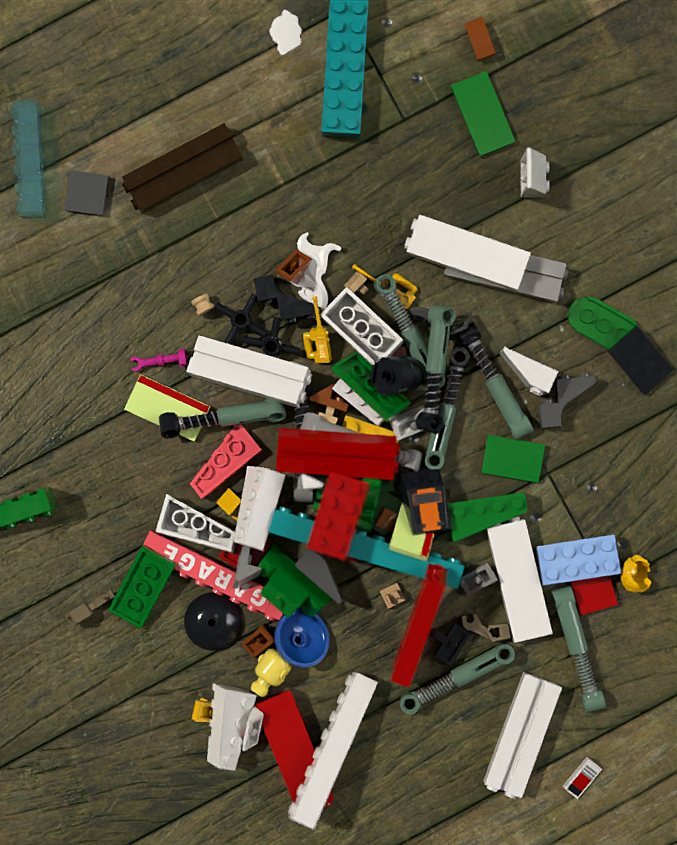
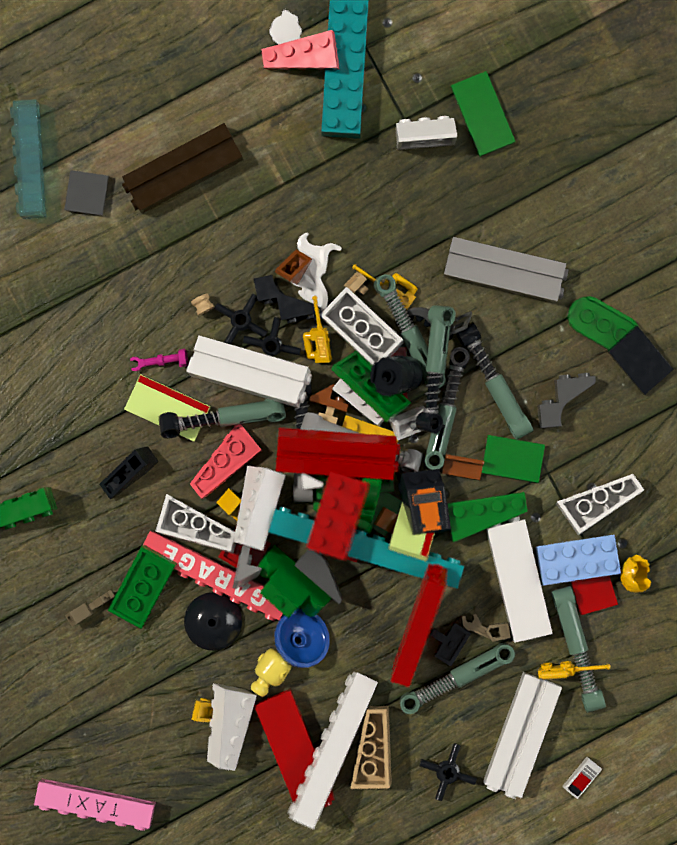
dark orange slope [241,624,275,658] -> none
white slope [242,707,264,751] -> none
tan tile [380,583,405,609] -> none
white brick [404,215,530,292] -> none
light grey slope [459,563,498,596] -> none
dark orange slope [465,16,496,62] -> none
white slope [499,347,558,396] -> none
white slope [521,148,550,198] -> none
none -> bright pink brick [34,778,156,830]
none -> black slope [99,446,159,499]
none -> coral wing [261,30,339,69]
none -> tan wedge [350,706,392,789]
none -> white slope [396,116,457,150]
none -> black bar [419,743,477,801]
none -> dark orange panel [442,454,485,480]
none -> yellow piece [538,661,610,680]
none -> white wedge [556,474,644,535]

